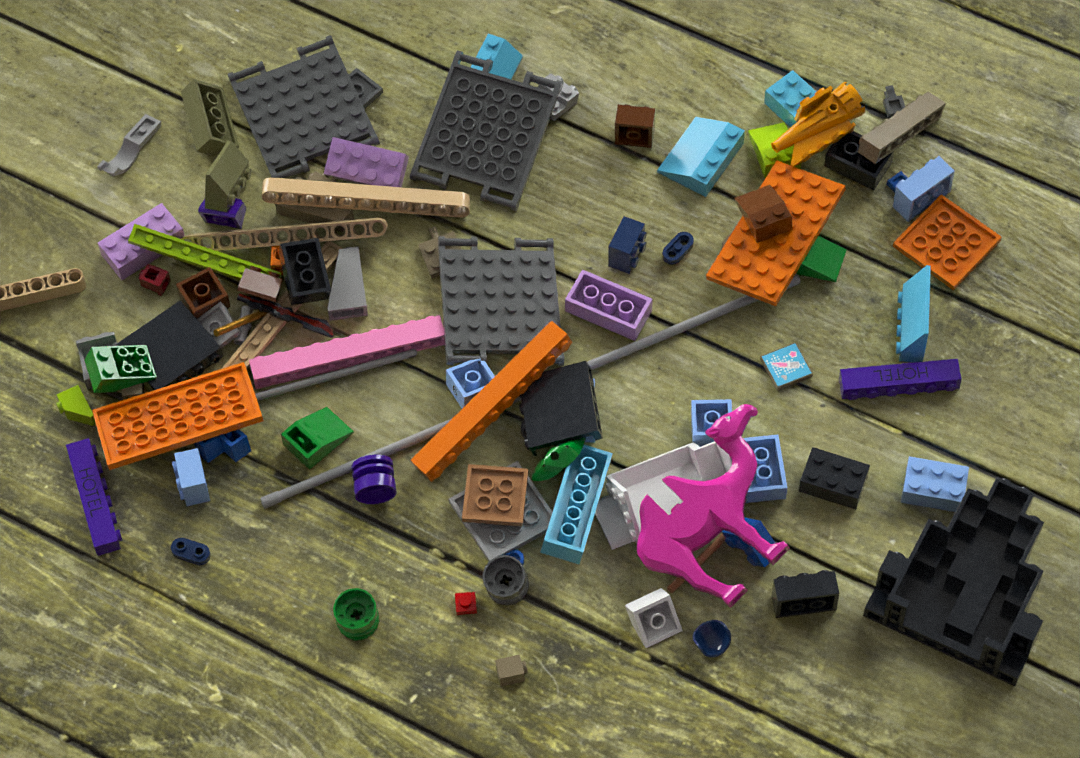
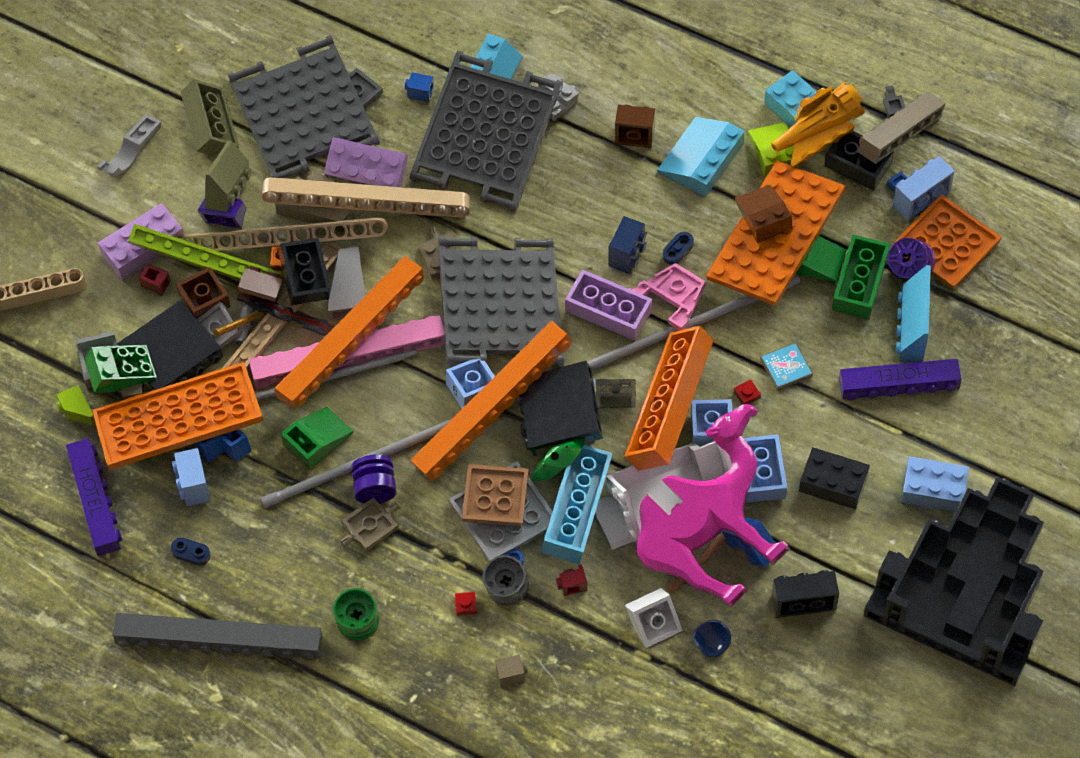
none -> dark grey brick [112,613,323,660]
none -> orange brick [275,256,424,411]
none -> dark tan plate [340,497,400,552]
none -> blue brick [405,72,434,102]
none -> dark red brick [555,564,587,596]
none -> clear smoke brick [596,379,636,408]
none -> orange brick [624,326,714,471]
none -> bright pink wing [629,263,706,331]
none -> red plate [734,379,761,405]
none -> green brick [832,235,890,320]
none -> dark purple wheel [888,238,936,280]

